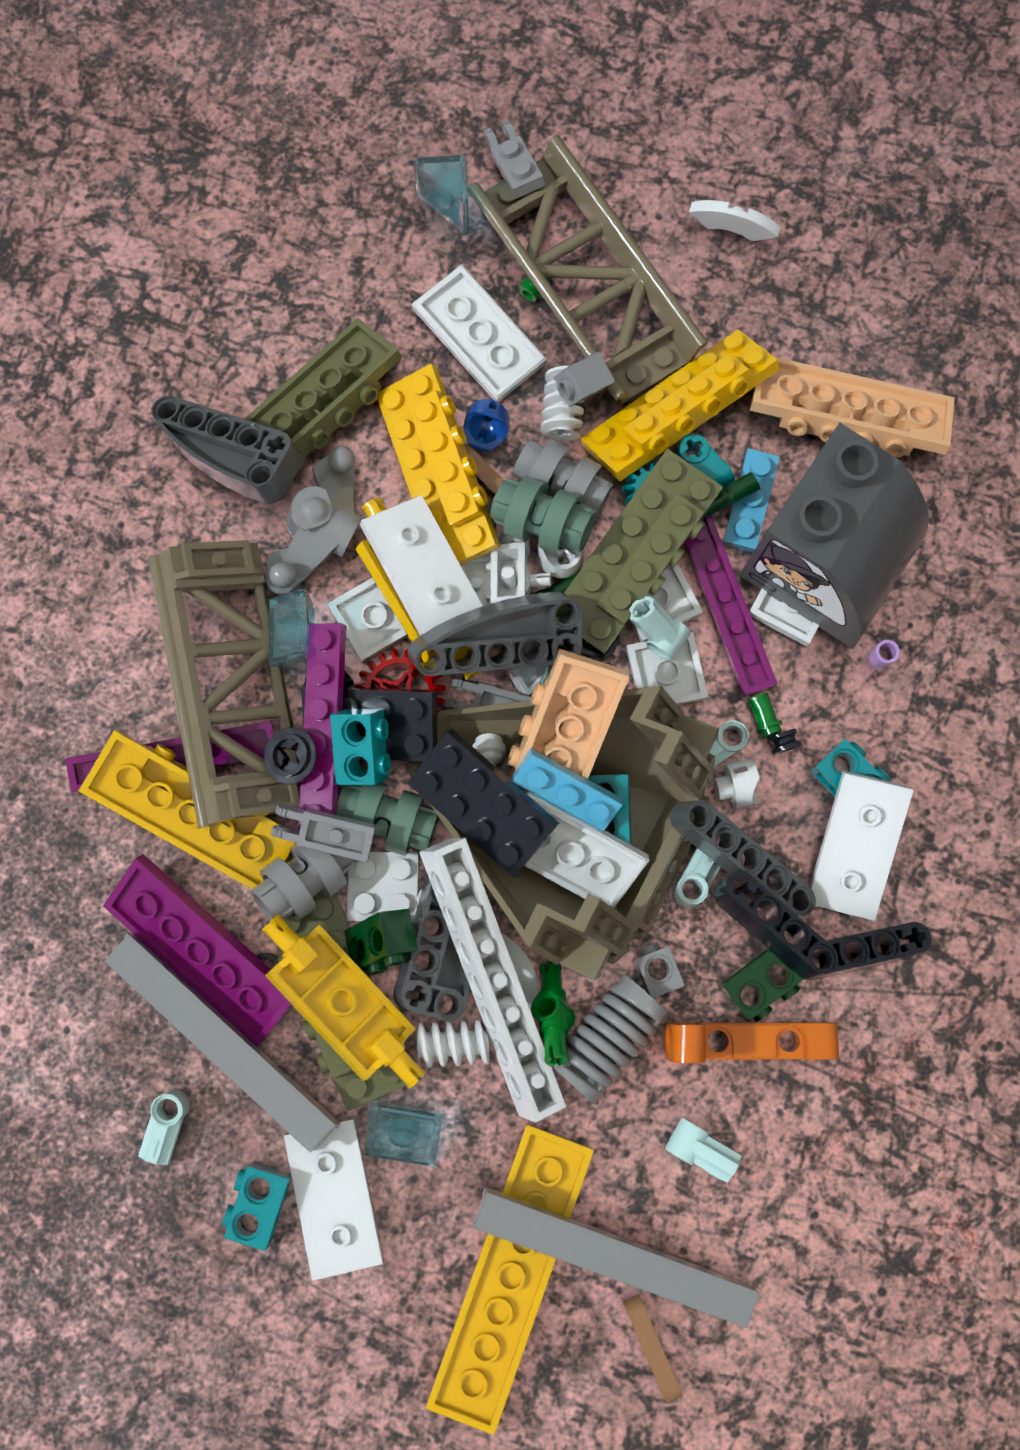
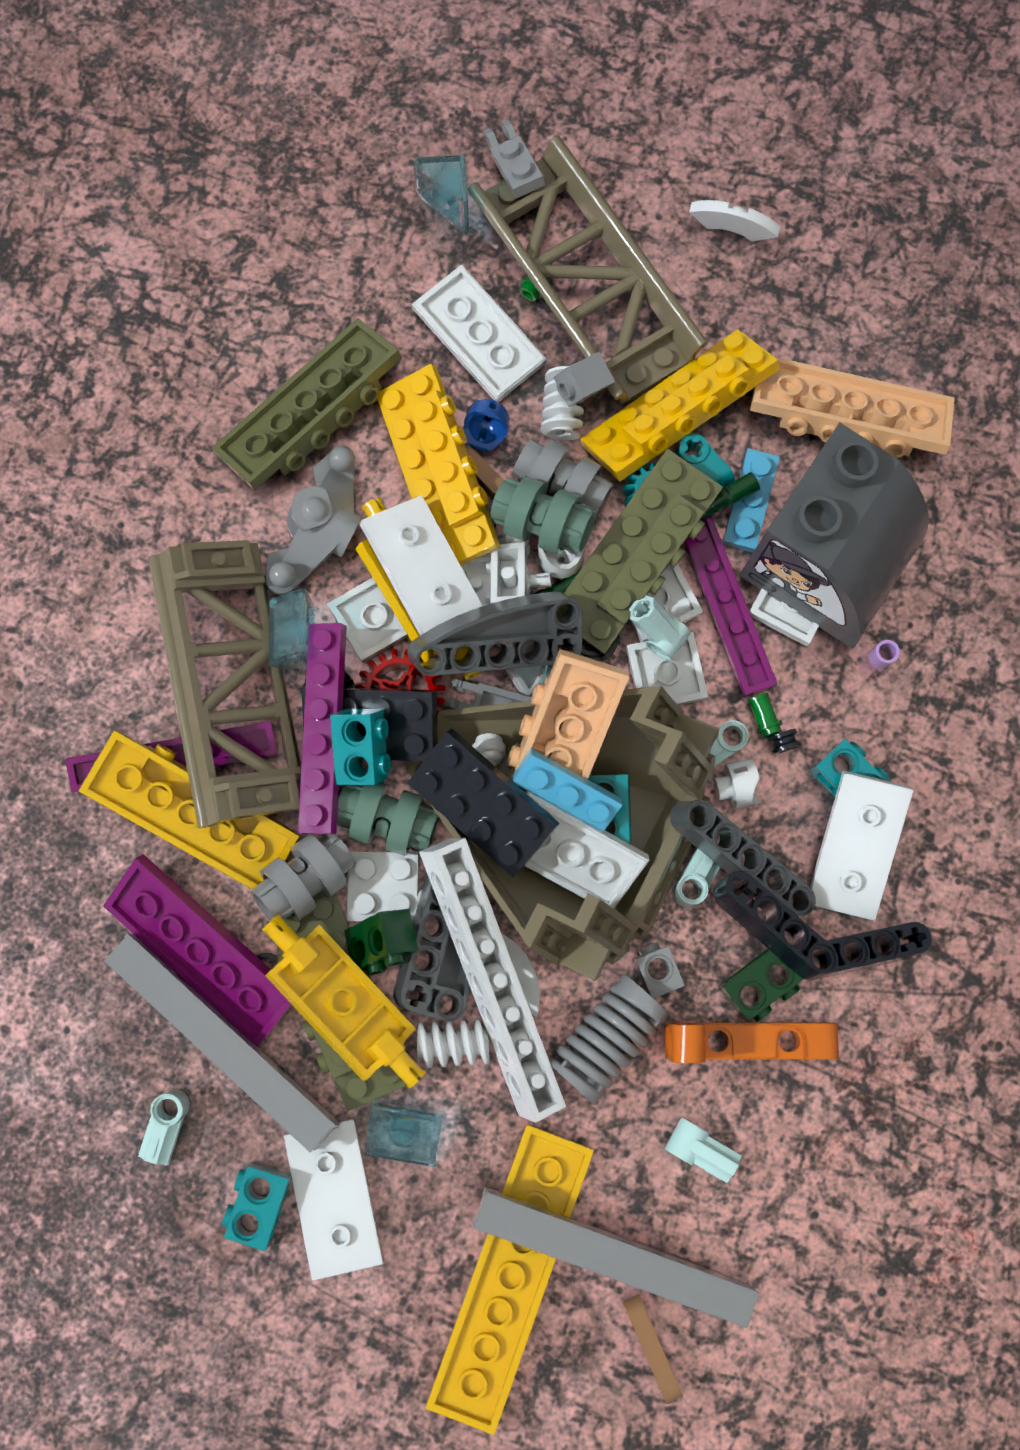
dark grey beam [151,395,302,504] -> none
black gear [264,727,319,785] -> none
light grey hinge [271,804,376,862] -> none
green pin [531,961,576,1066] -> none

